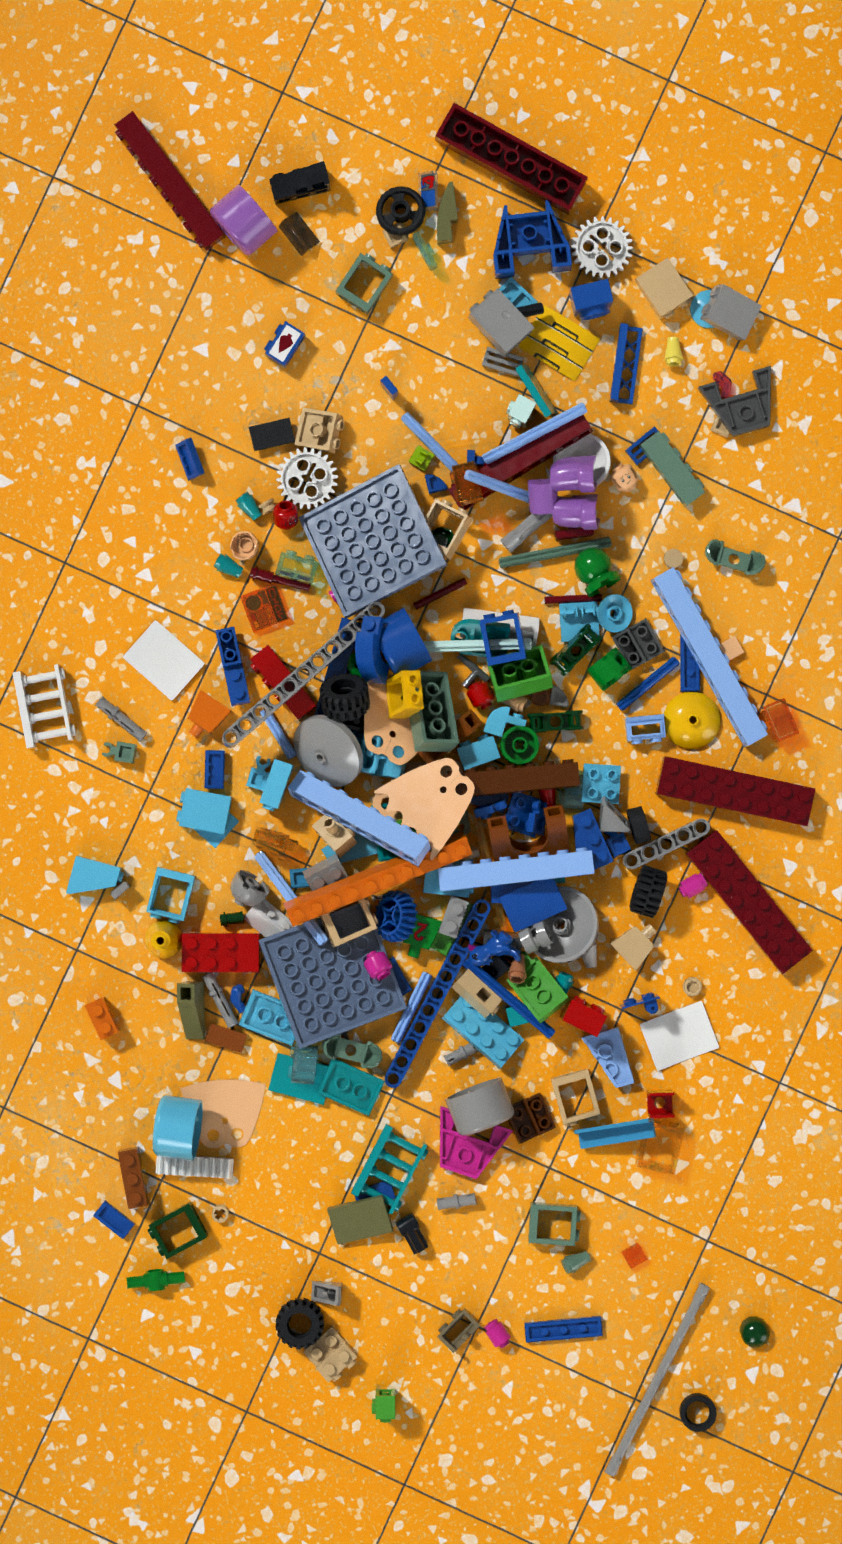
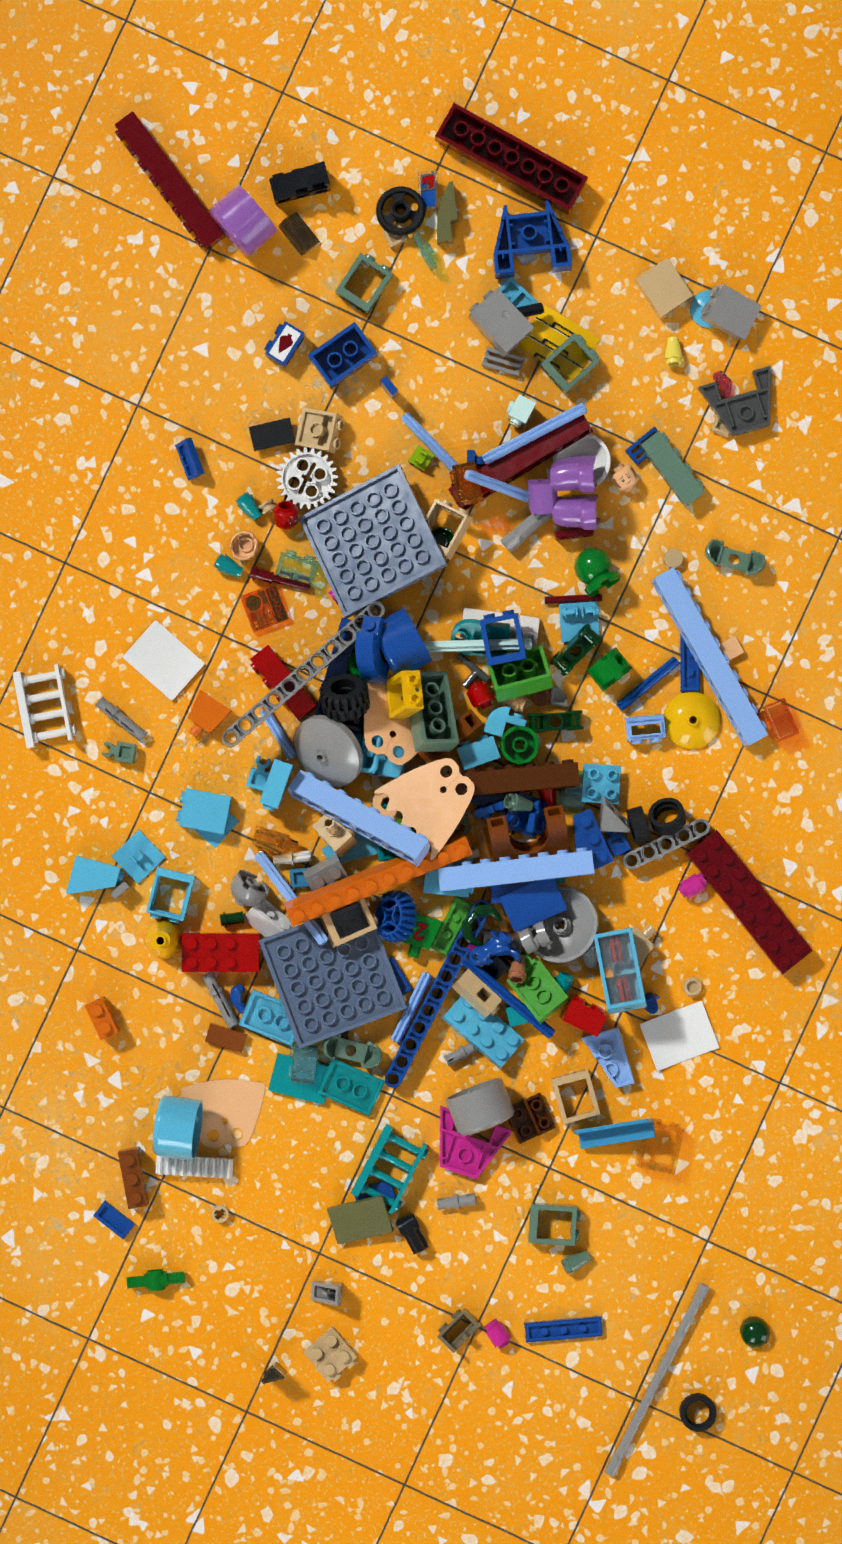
dark green window [148,1201,209,1259] -> none
olive slope [177,981,205,1040] -> none
blue plate [204,750,225,789] -> none
blue slope [215,626,251,707] -> none
black tyre [275,1298,324,1349] -> none
dark pink head [364,950,392,980] -> none
bright green brick [372,1389,396,1423] -> none
dark red bar [413,578,467,610] -> none
blue tile [425,475,448,494] -> none
light grey brick [439,896,469,938] -> none
sand green axle [499,537,612,568] -> none
teal tile [516,365,558,417] -> none
blue piece [569,279,613,320] -> none
white gear [571,216,633,280] -> none
medium azure dish [597,594,633,633] -> none
blue fence [609,323,643,405] -> none
dark grey slope [612,618,665,670] -> none
clear orange tile [621,1242,648,1269] -> none
black tyre [629,865,667,918] -> none
red piece [647,1090,675,1118] -> none
dark red brick [655,756,815,826] -> none
none -> medium azure piece [112,830,165,883]
none -> clear smoke slope [262,1362,287,1384]
none -> white axle [273,850,312,866]
none -> blue brick [308,322,377,389]
none -> dark green piece [461,905,501,945]
none -> sand green cone [504,792,533,812]
none -> sand green window [539,333,600,394]
none -> clear brick [593,928,647,1014]
none -> black tyre [648,798,687,835]

